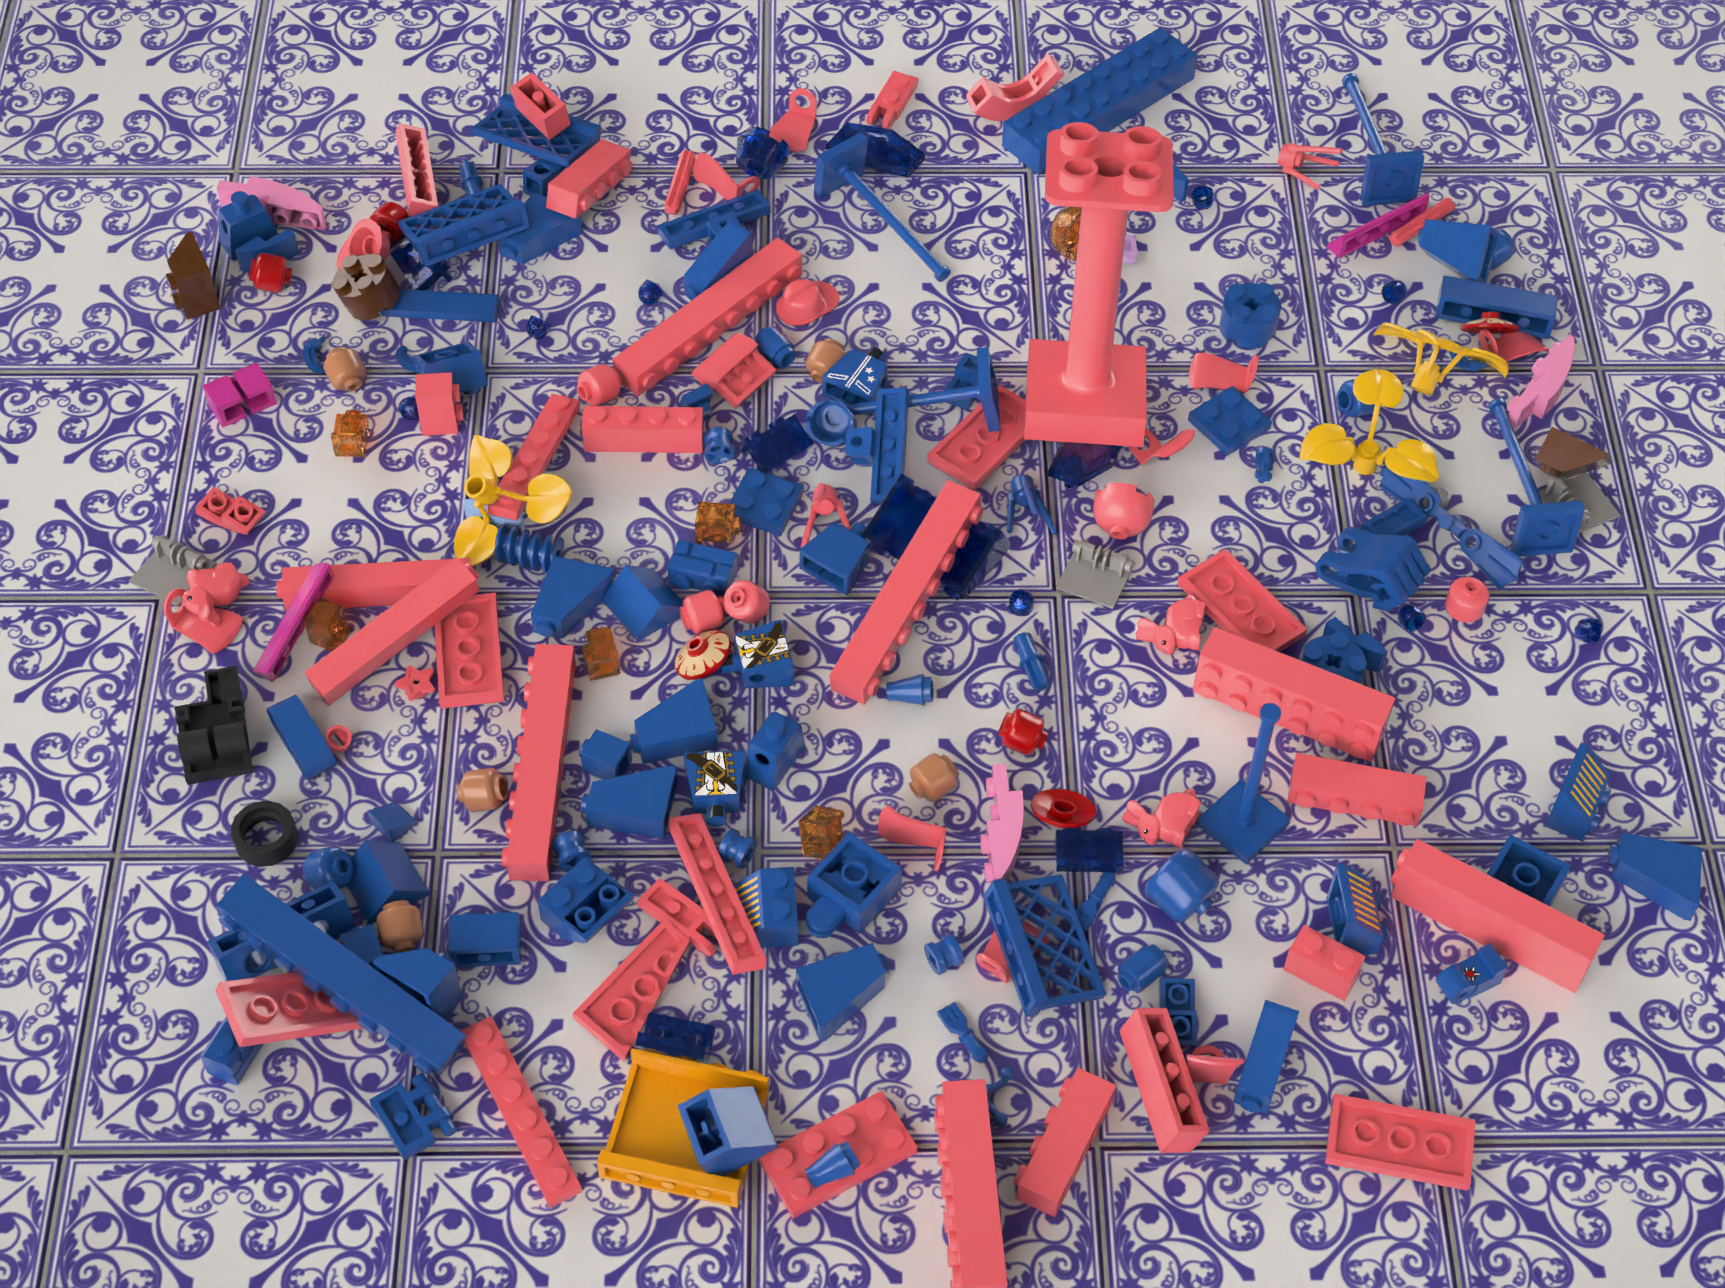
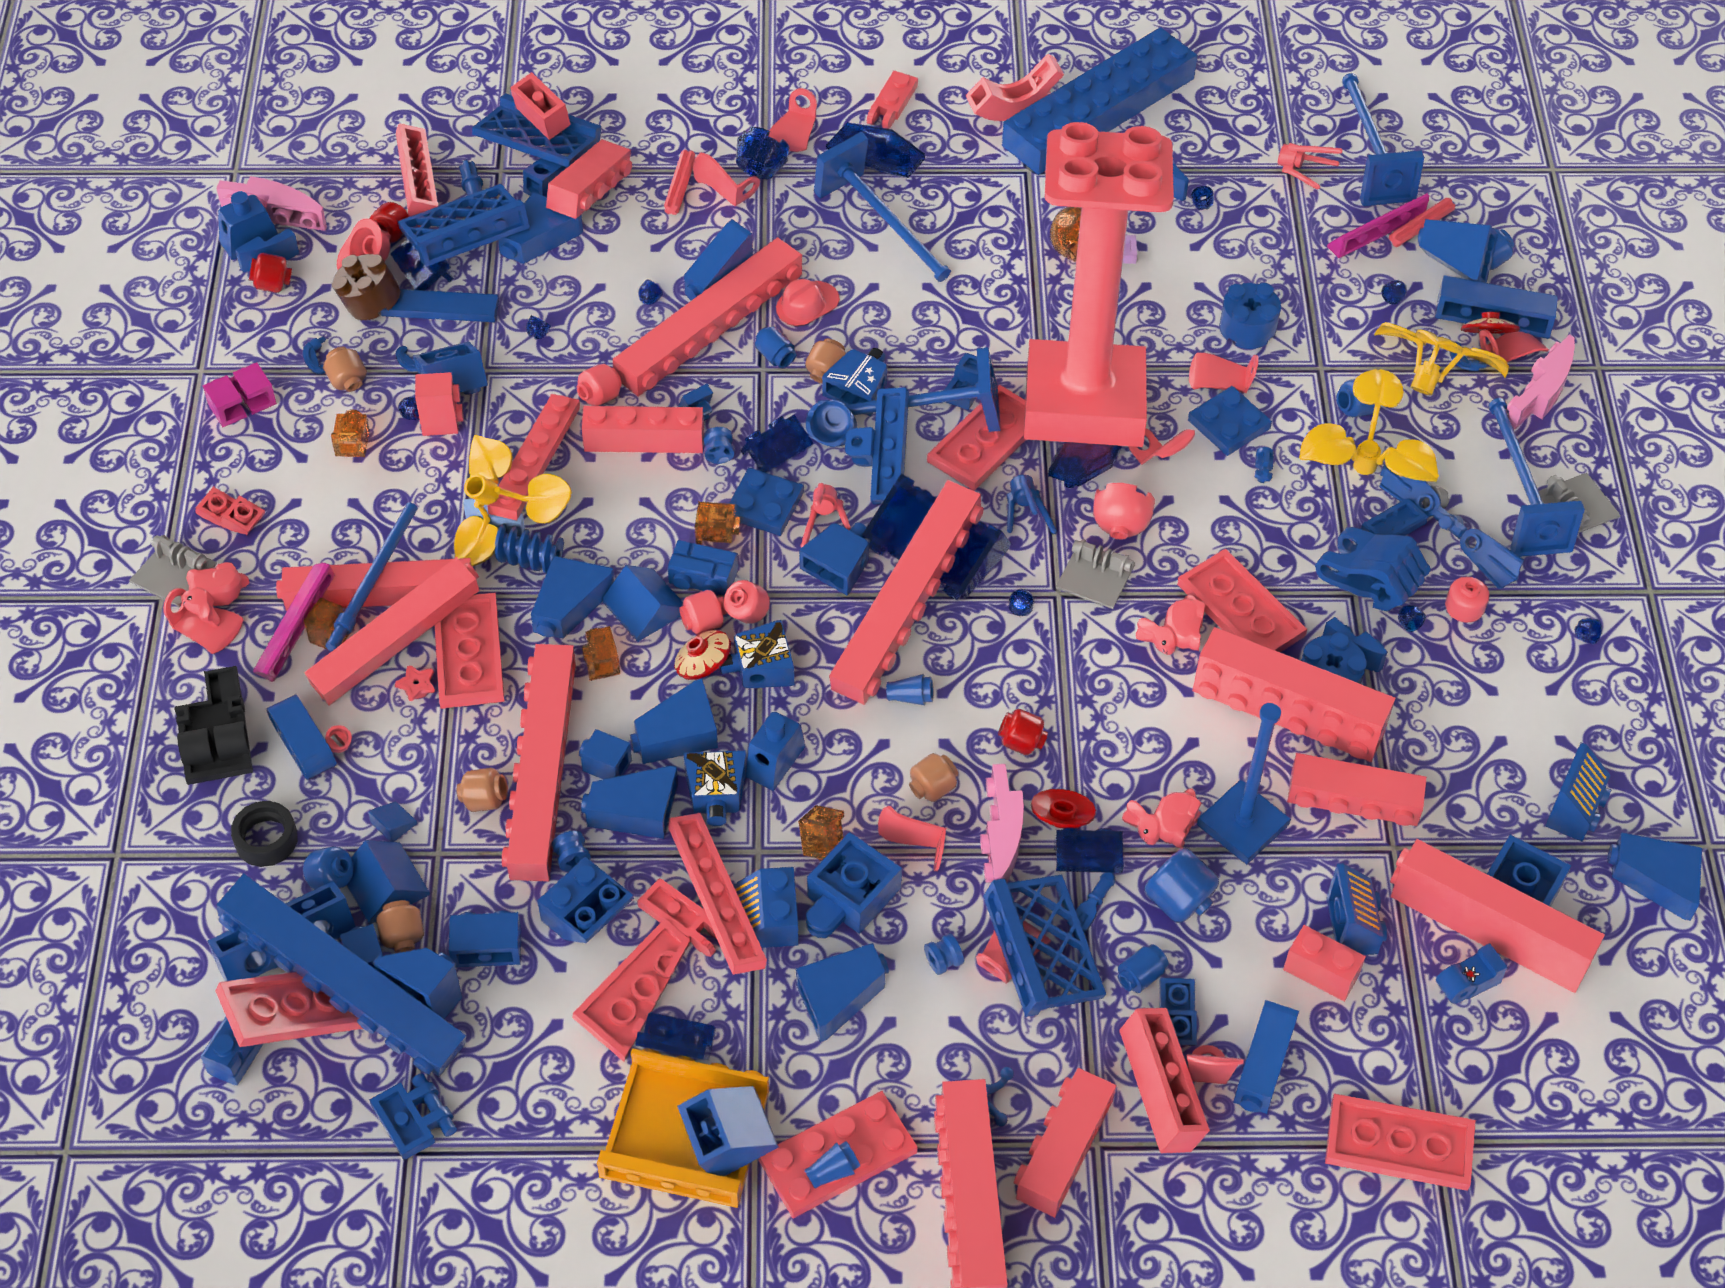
reddish brown slope [165,231,220,320] -> none
coral plate [460,1016,582,1208] -> none
blue plate [657,189,771,249] -> none
coral brick [691,334,776,409] -> none
blue wheel [718,828,757,869] -> none
blue piece [937,1002,988,1063] -> none
blue axle [1013,632,1050,691] -> none
reddish brown slope [1535,427,1612,478] -> none
none -> blue bar [325,502,418,651]

